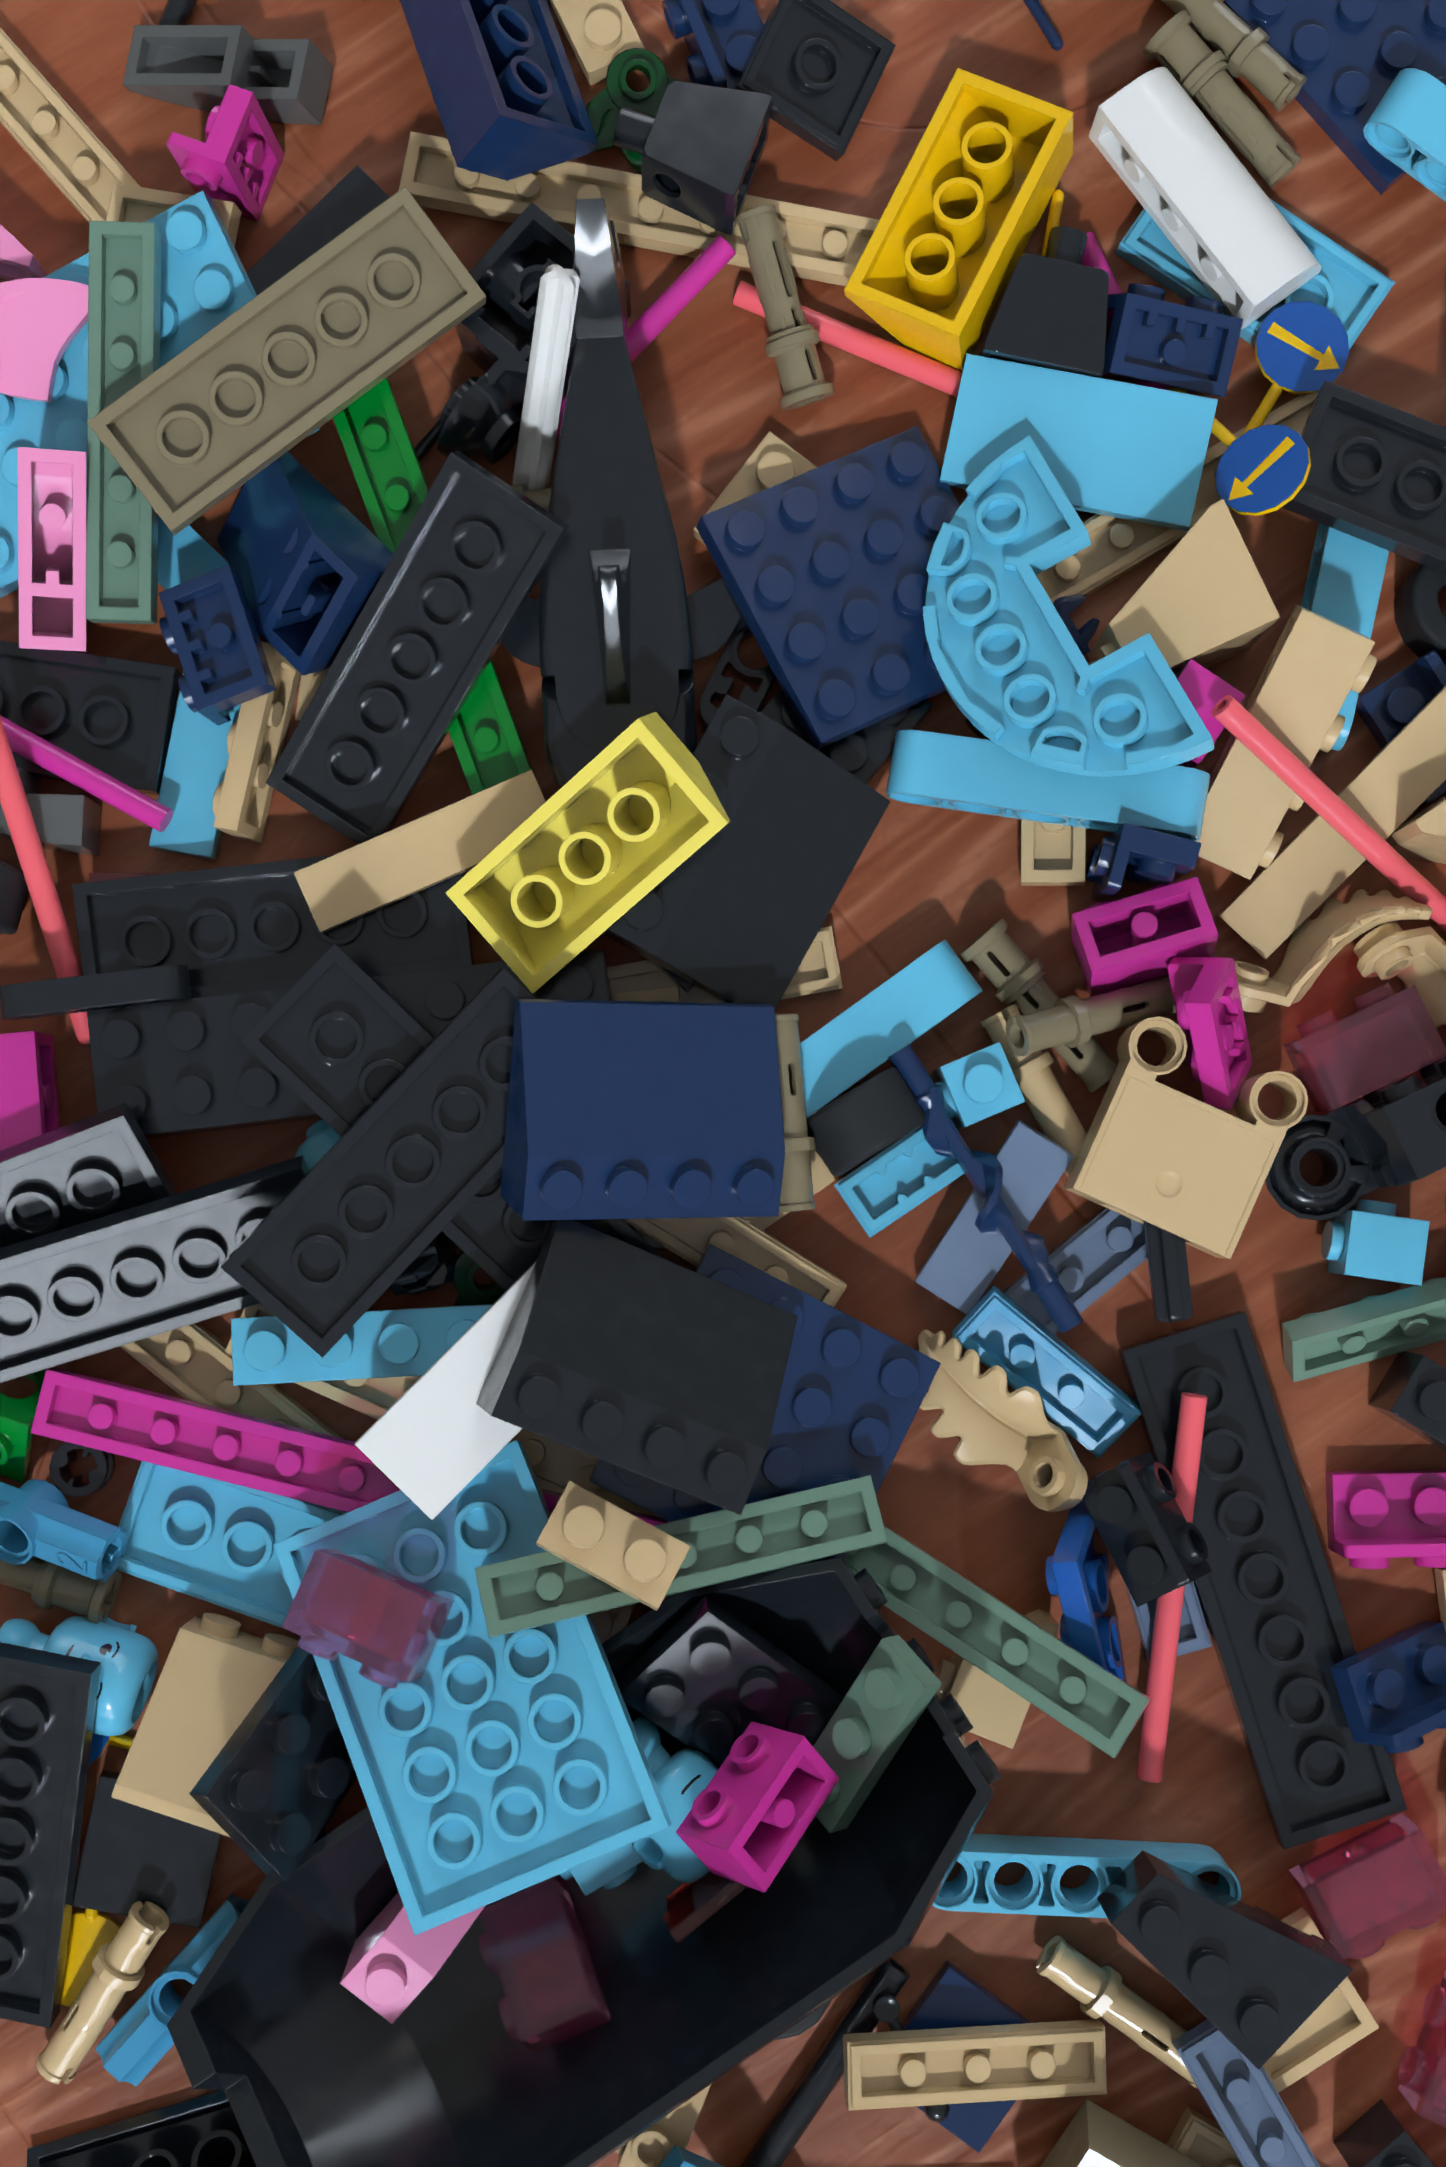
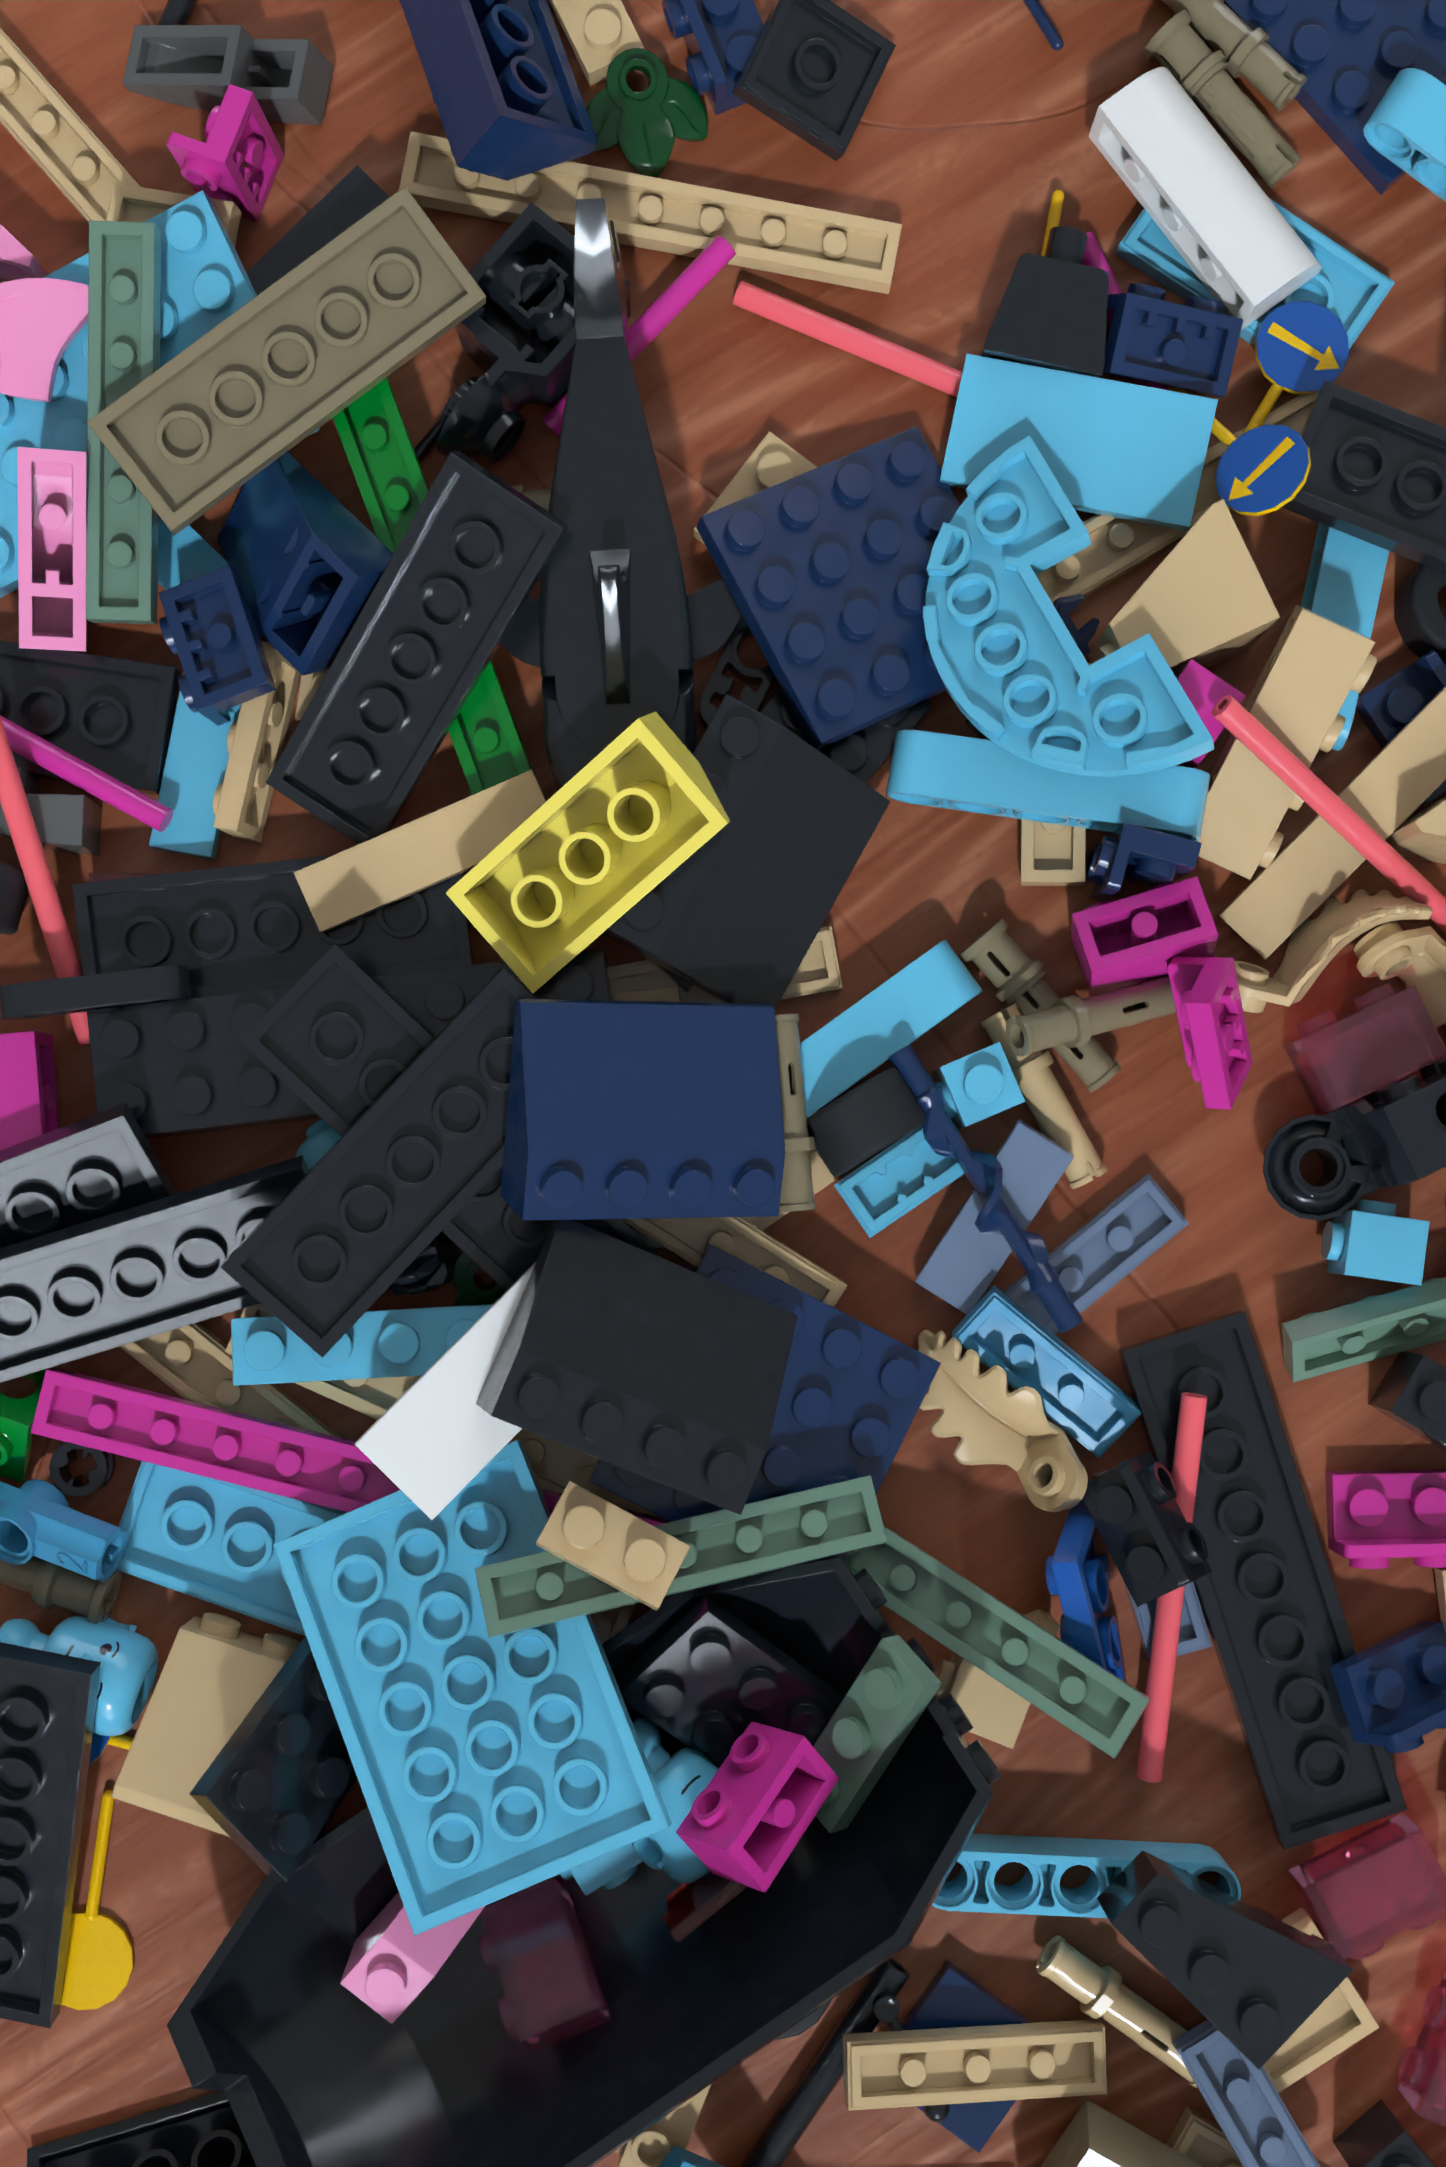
tan pin [36,1901,170,2084] -> none
black tile [72,1770,222,1928] -> none
dark azure piece [95,1893,250,2087] -> none
clear pink brick [282,1549,454,1688] -> none
white axle [513,264,580,490] -> none
black torso [613,81,772,235] -> none
dark tan pin [736,205,835,411] -> none
yellow slope [844,68,1073,371] -> none
tan piece [1063,1016,1308,1322] -> none

